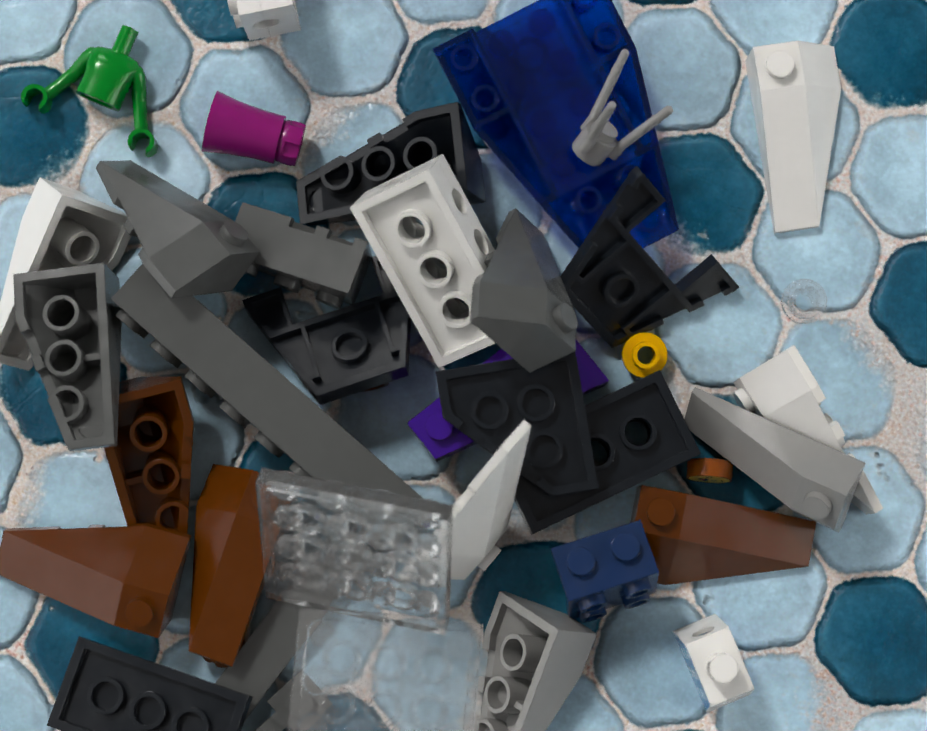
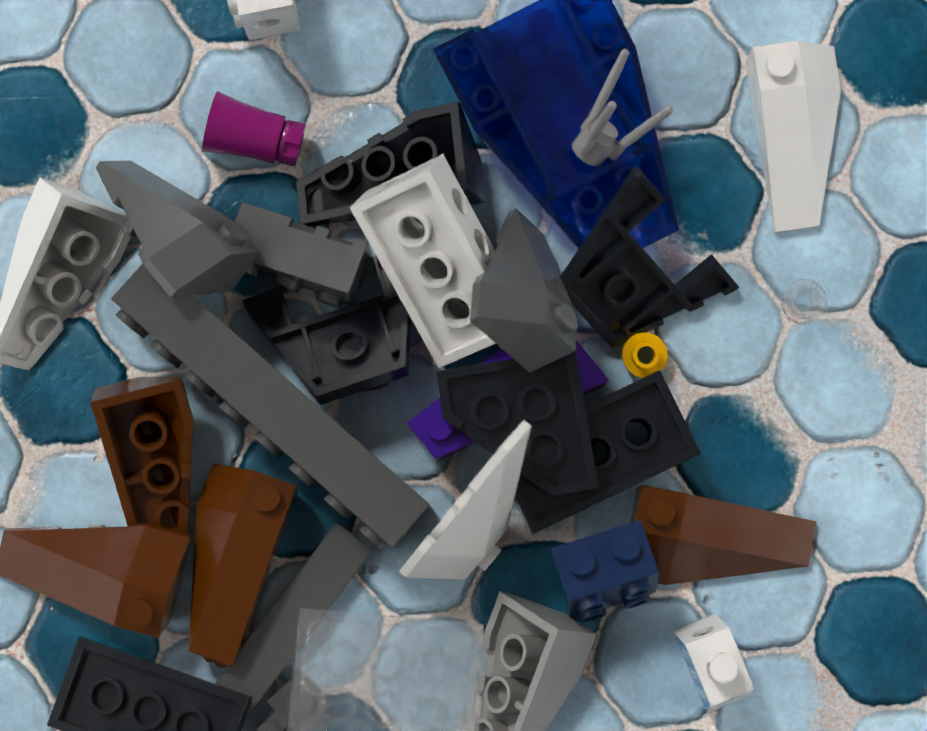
dark grey wedge [13,263,122,451] -> none
green piece [21,25,158,158] -> none
clear plate [256,467,453,635] -> none
light grey wedge [684,387,865,533] -> none
dark orange tile [686,458,733,483] -> none
white wedge [733,345,884,514] -> none

